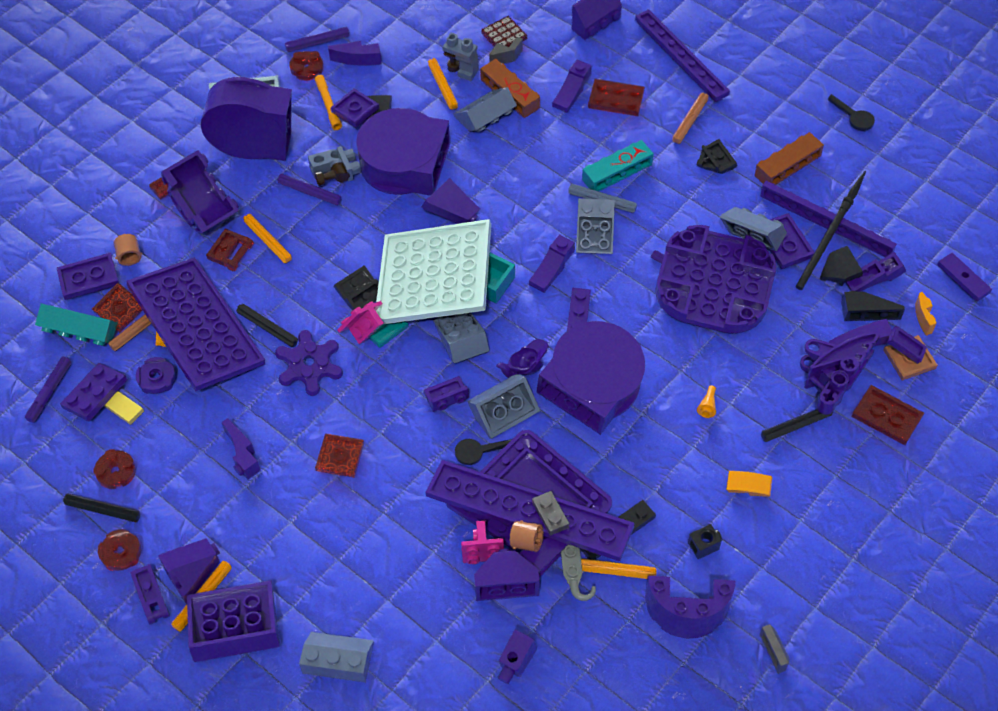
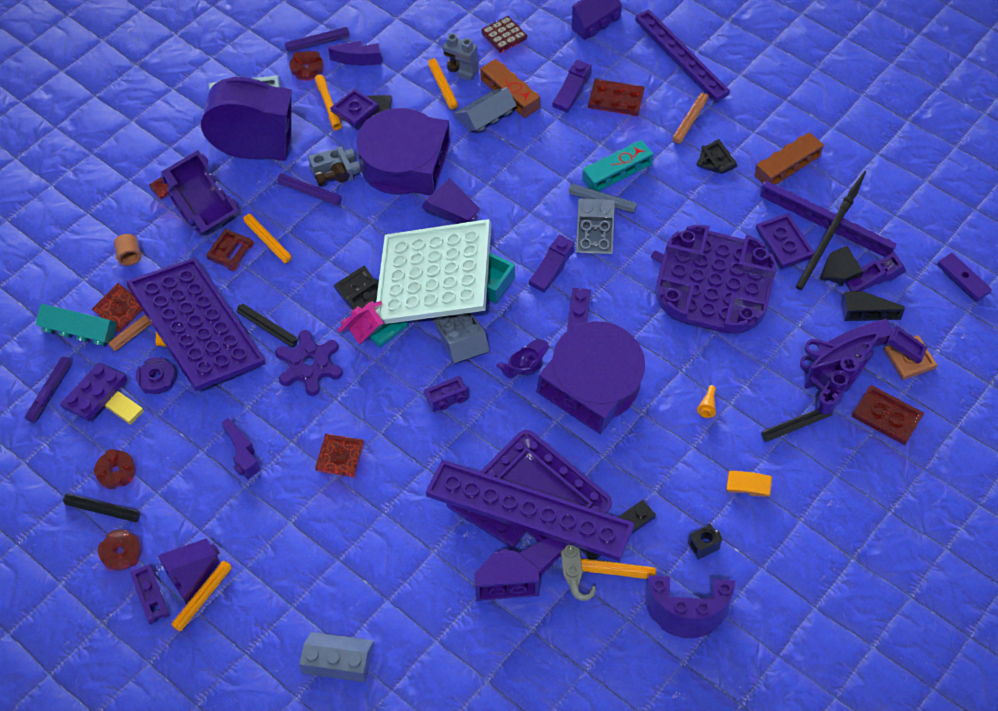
dark purple plate [57,252,120,300] -> none
dark purple slope [187,580,280,662] -> none
black piece [455,439,512,465] -> none
dark pink bracket [461,521,504,565] -> none
sand blue slope [467,374,540,439] -> none
slope [489,37,523,64] -> none
dark purple torso [497,629,537,684] -> none
nougat piece [510,520,543,552] -> none
flat silver plate [532,491,569,536] -> none
sand blue slope [720,207,787,252] -> none
flat silver piece [760,625,790,673] -> none
black piece [828,94,875,130] -> none
light orange slope [915,292,937,336] -> none

